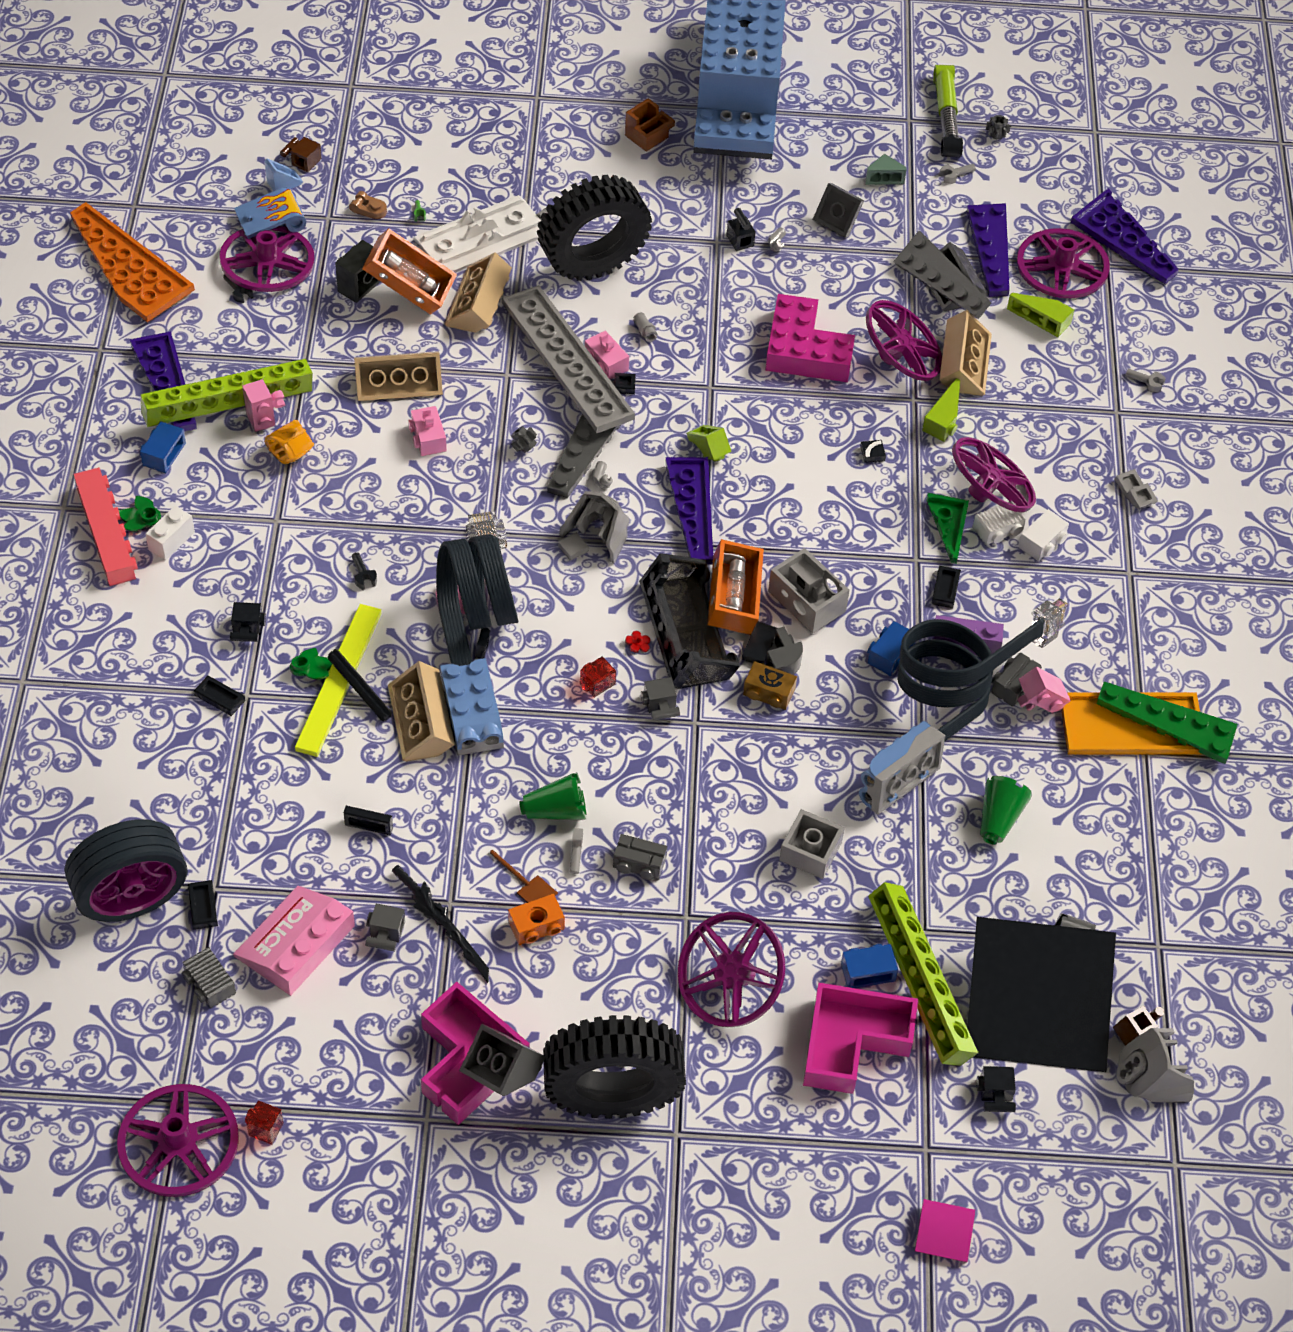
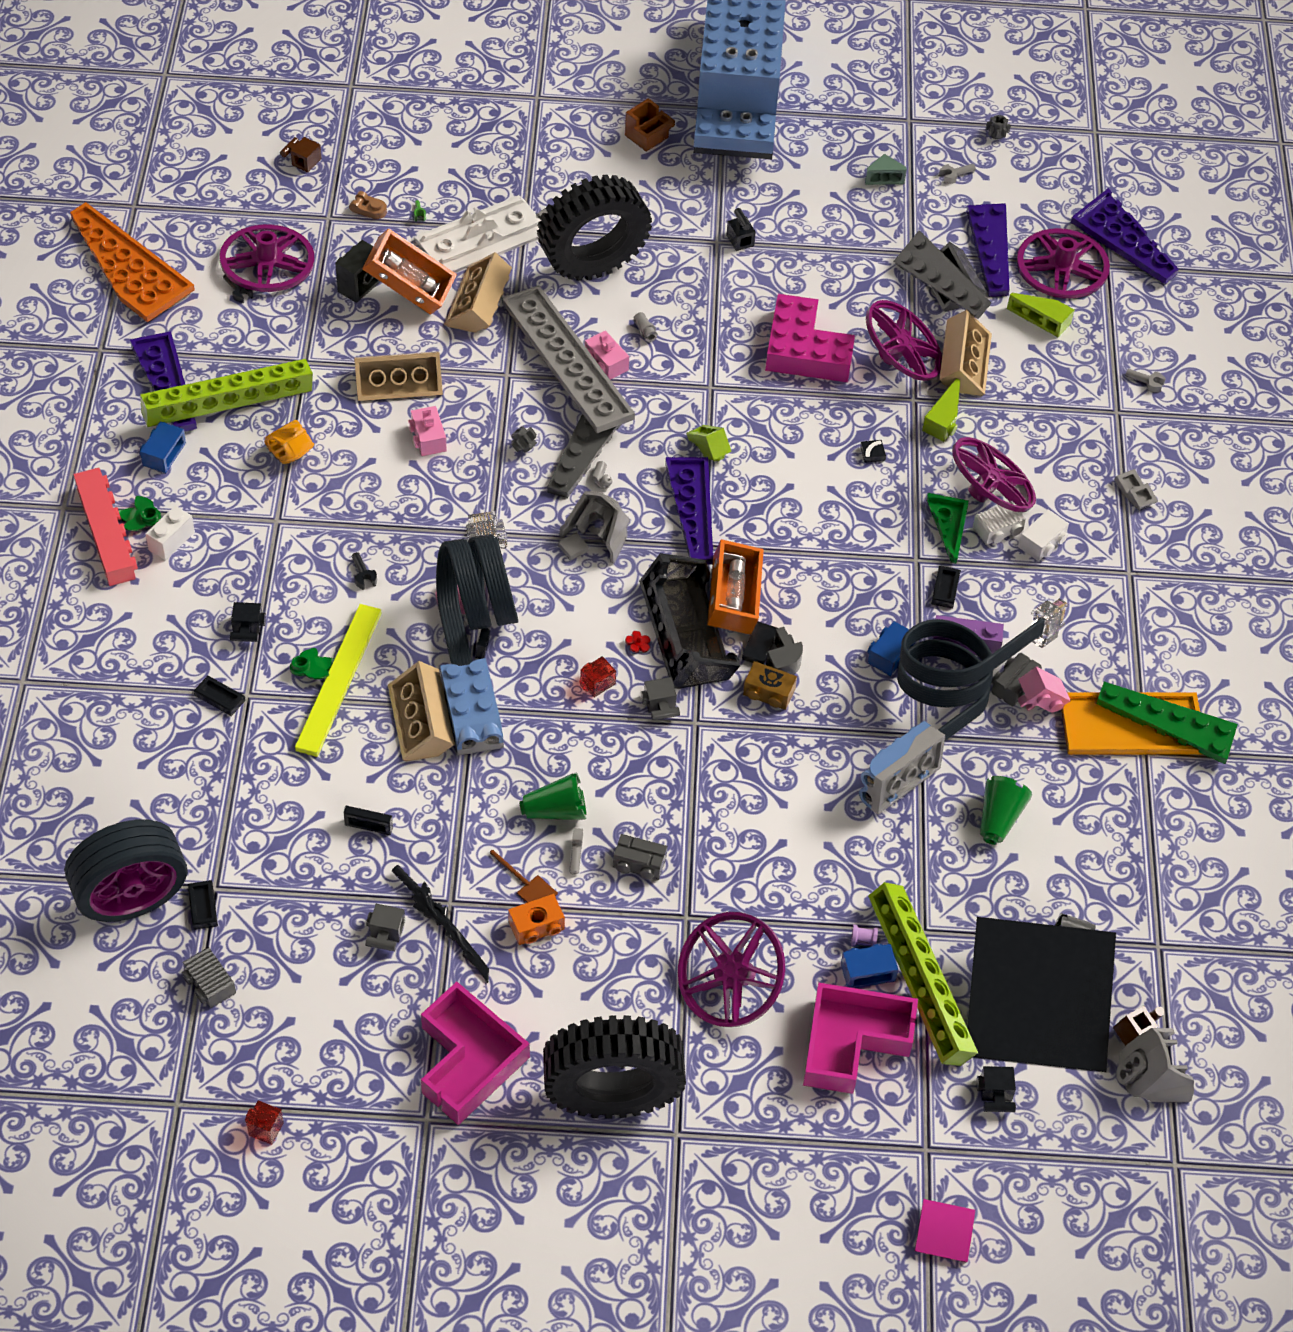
magenta wheel [117,1084,239,1197] -> none
bright pink slope [233,886,355,996] -> none
medium blue door [234,188,306,239] -> none
bright pink brick [242,379,285,432] -> none
light blue slope [265,159,303,191] -> none
black axle [328,649,392,722] -> none
dark grey slope [459,1024,545,1096] -> none
black tile [614,373,636,395] -> none
light grey arm [768,227,786,252] -> none
light grey piece [768,548,850,634] -> none
light grey brick [779,809,845,879] -> none
dark grey tile [812,183,864,237] -> none
piece [933,65,963,157] -> none
none -> lavender bush [851,924,878,947]

